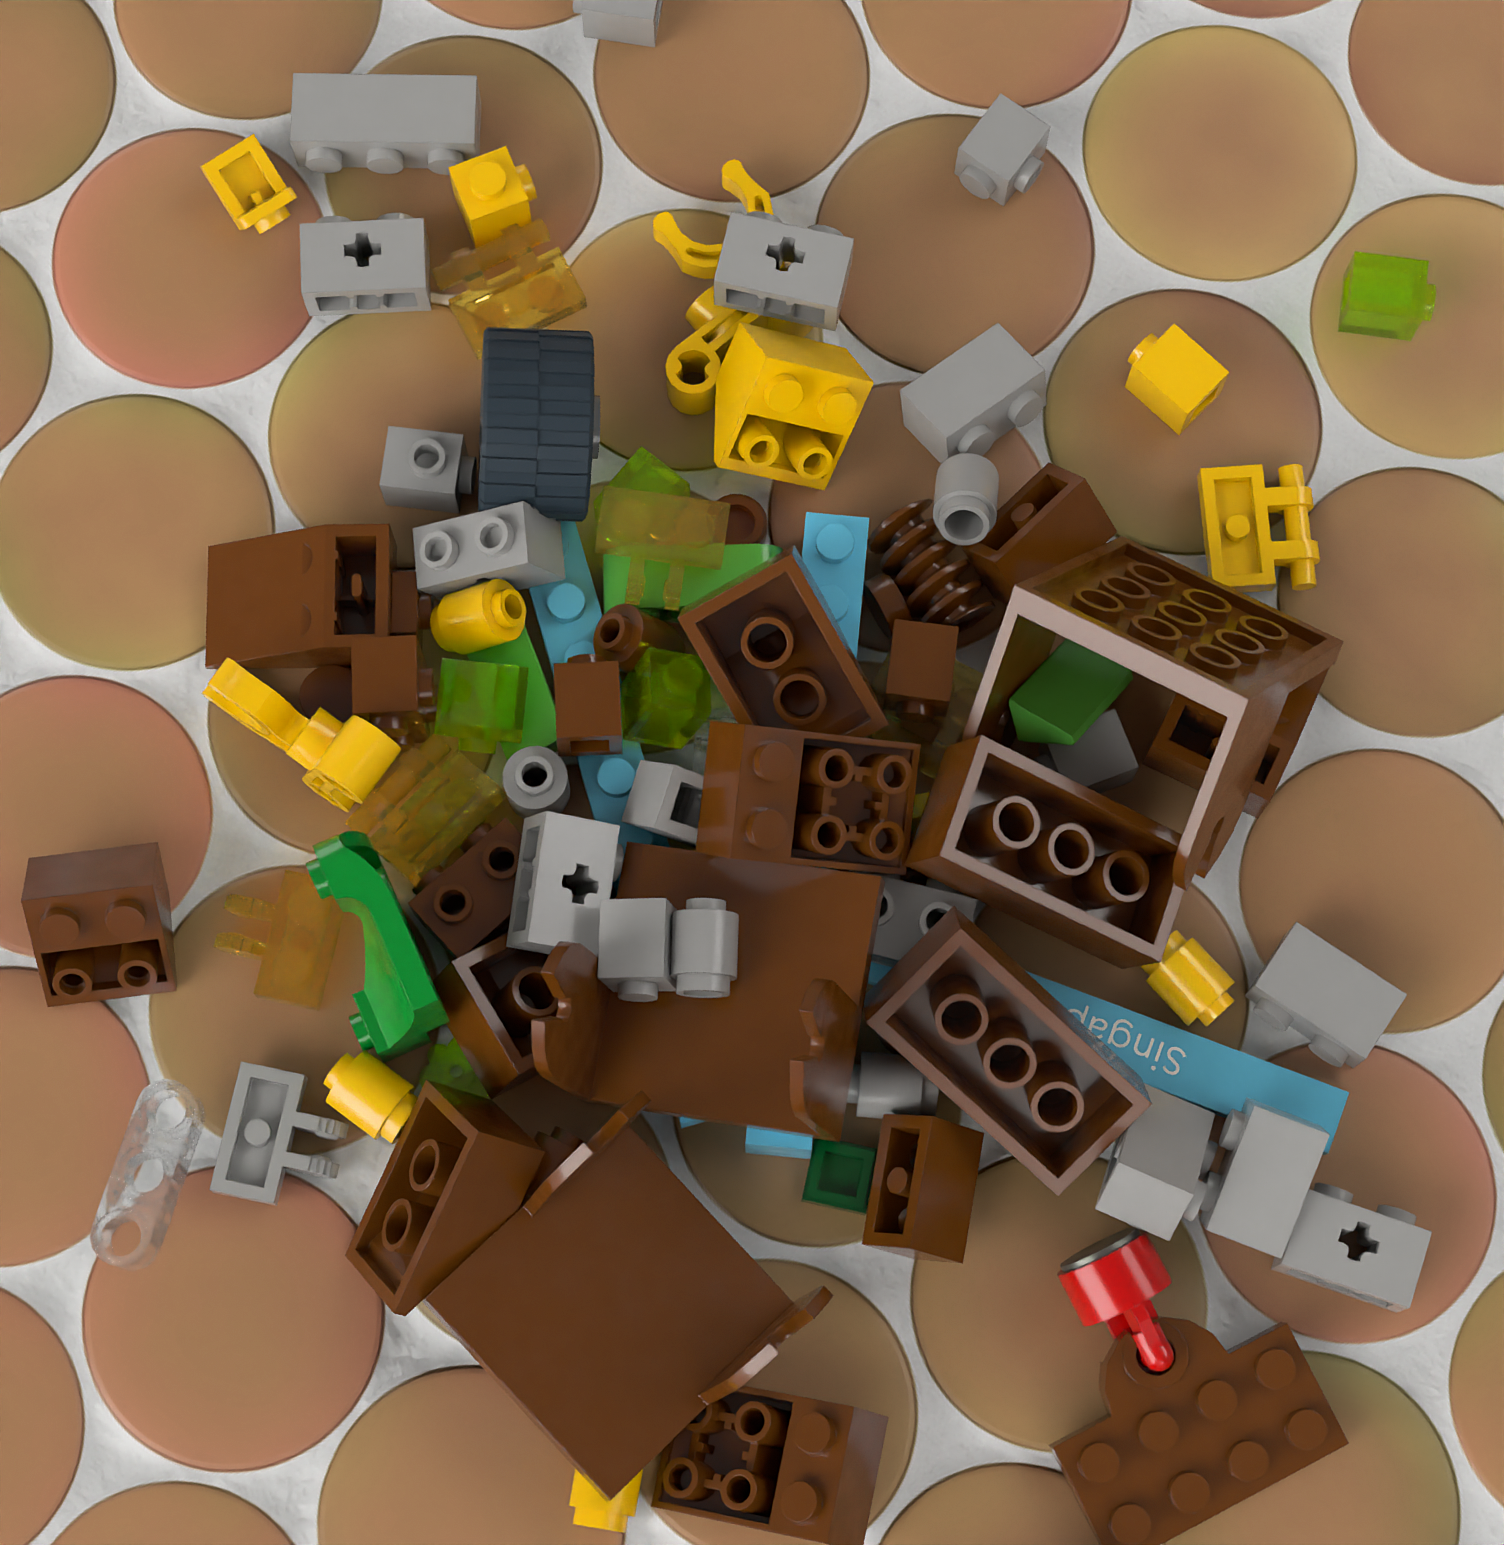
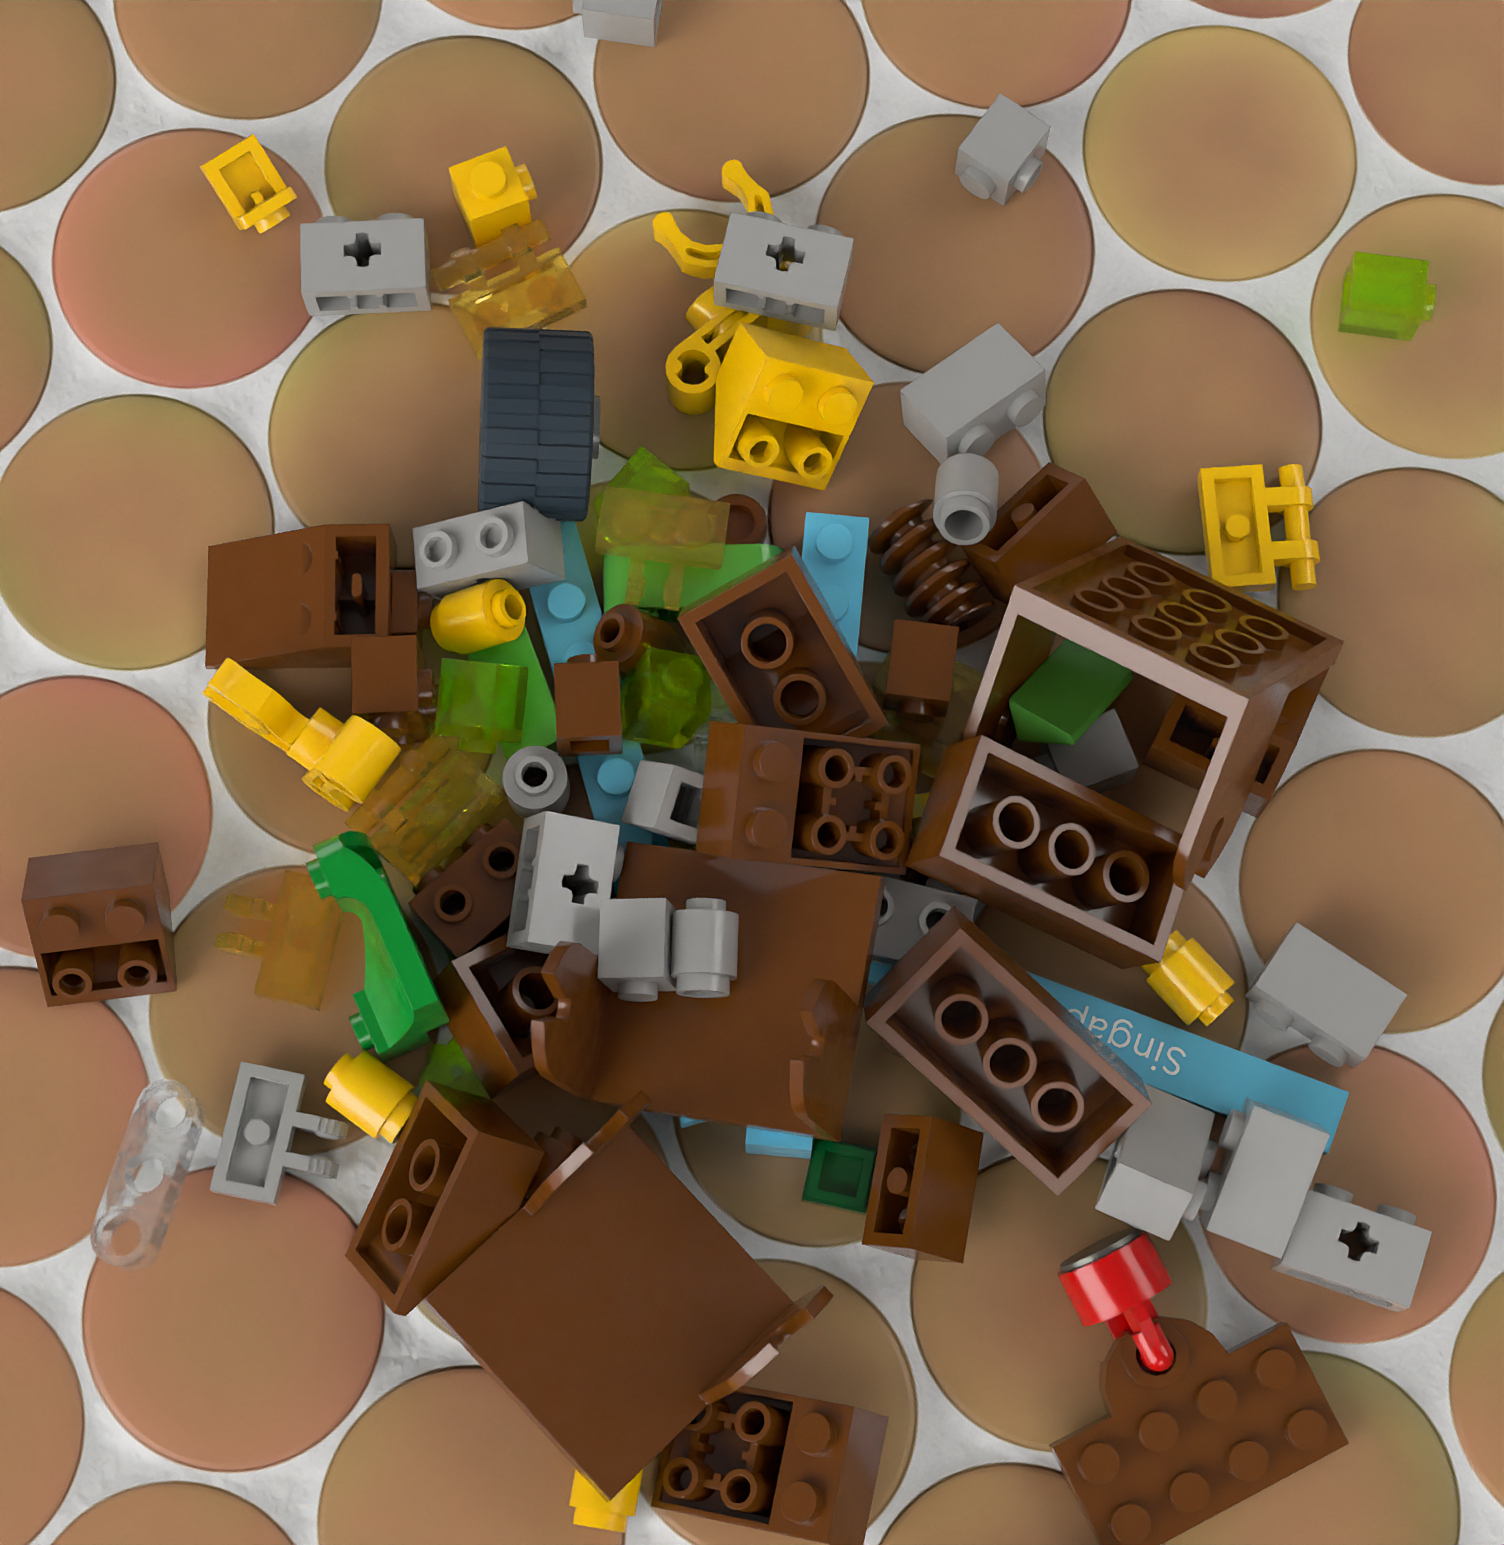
light grey brick [290,73,481,175] -> none
reddish brown tile [299,665,353,723] -> none
light grey brick [379,426,477,514] -> none
light grey brick [847,1051,939,1119] -> none
reddish brown tile [863,573,912,639] -> none
yellow brick [1125,323,1229,435] -> none

